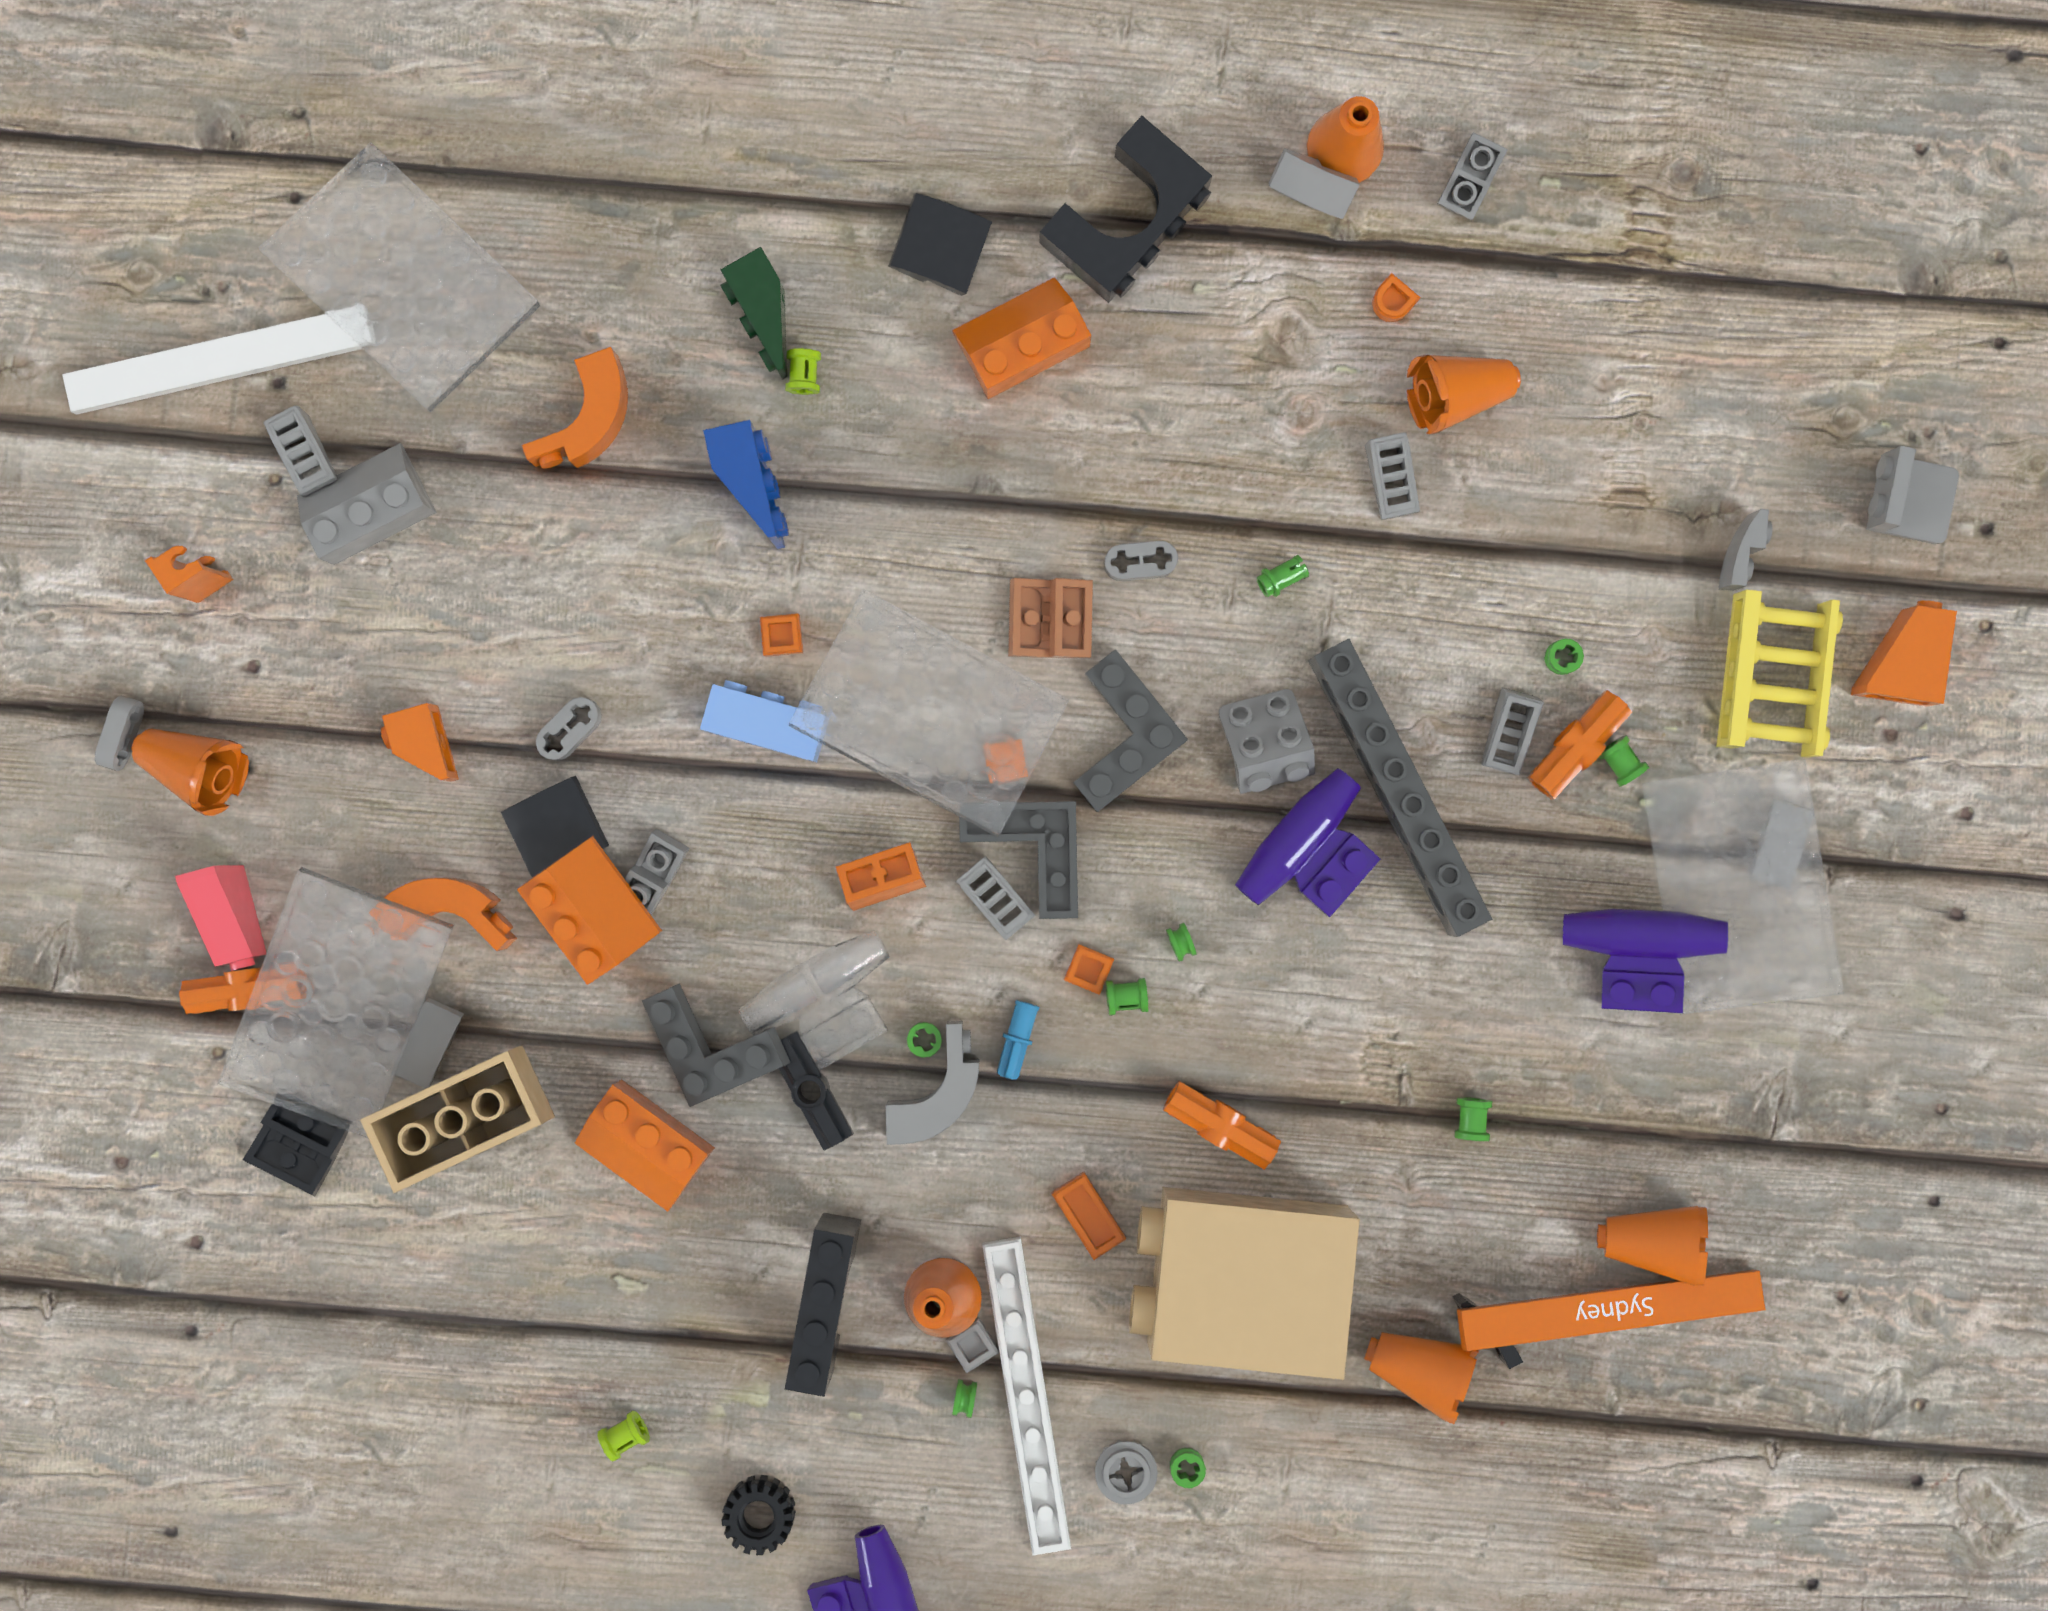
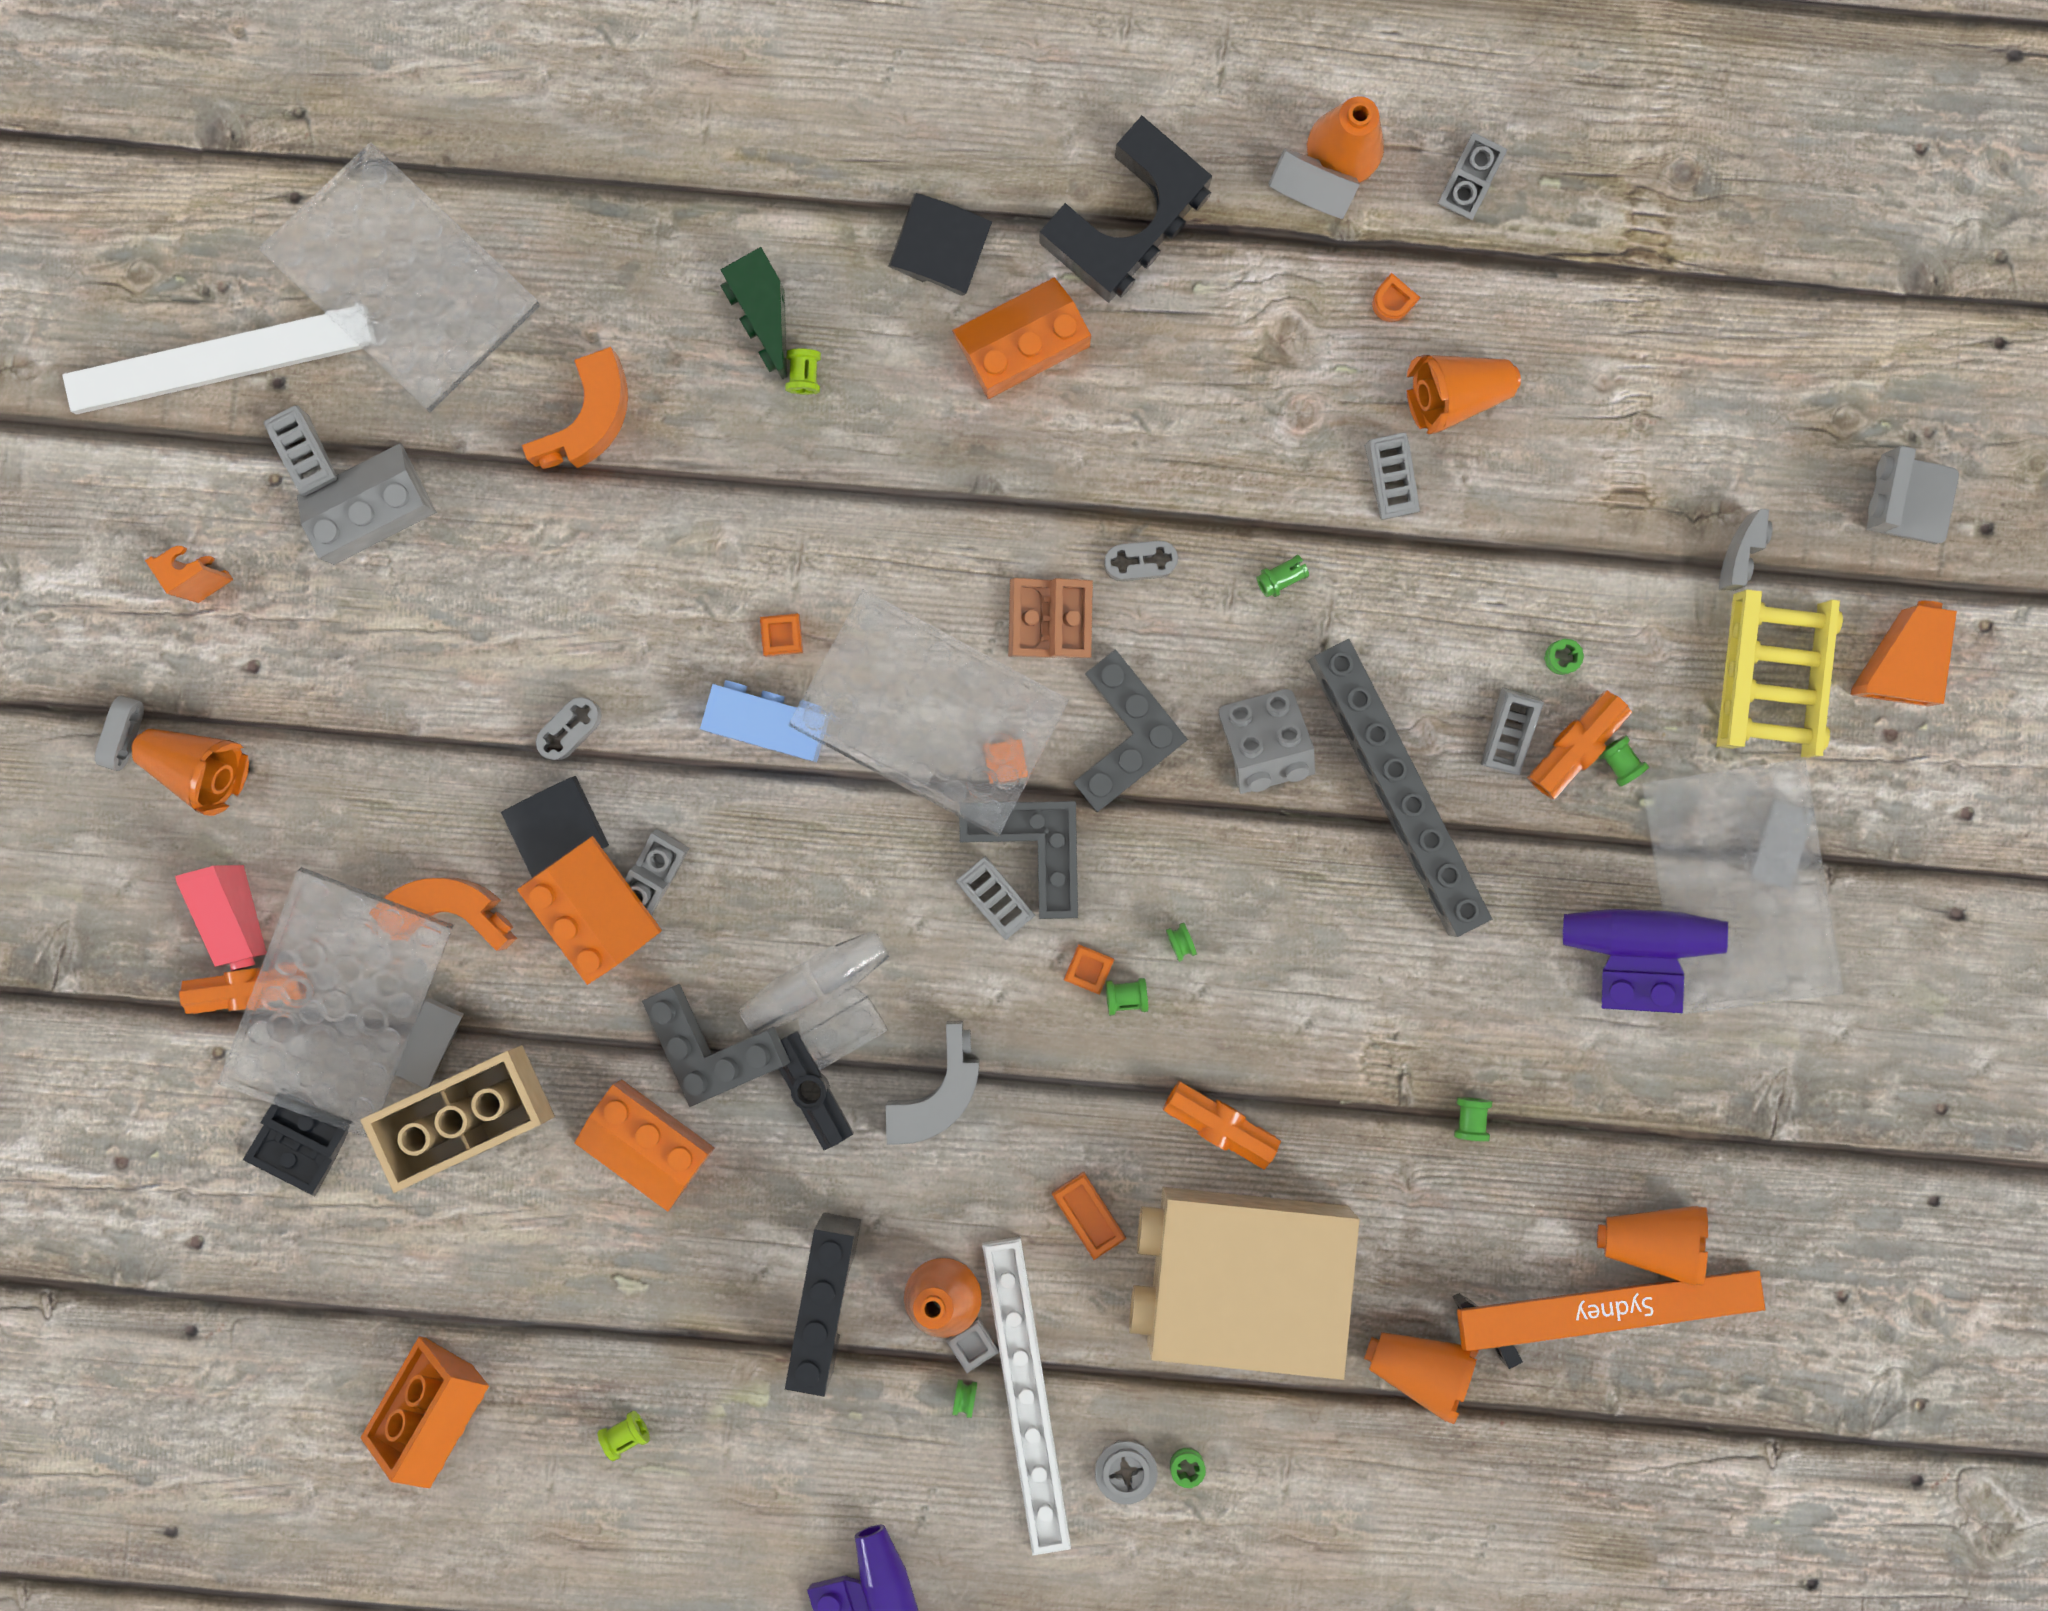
orange slope [381,703,459,782] -> none
blue slope [703,420,789,549] -> none
black tyre [721,1475,796,1556] -> none
orange hinge [836,842,927,911] -> none
bright green bush [907,1022,942,1058] -> none
dark azure axle [997,1000,1040,1079] -> none
dark purple plate [1235,768,1381,917] -> none
none -> orange slope [360,1336,489,1489]

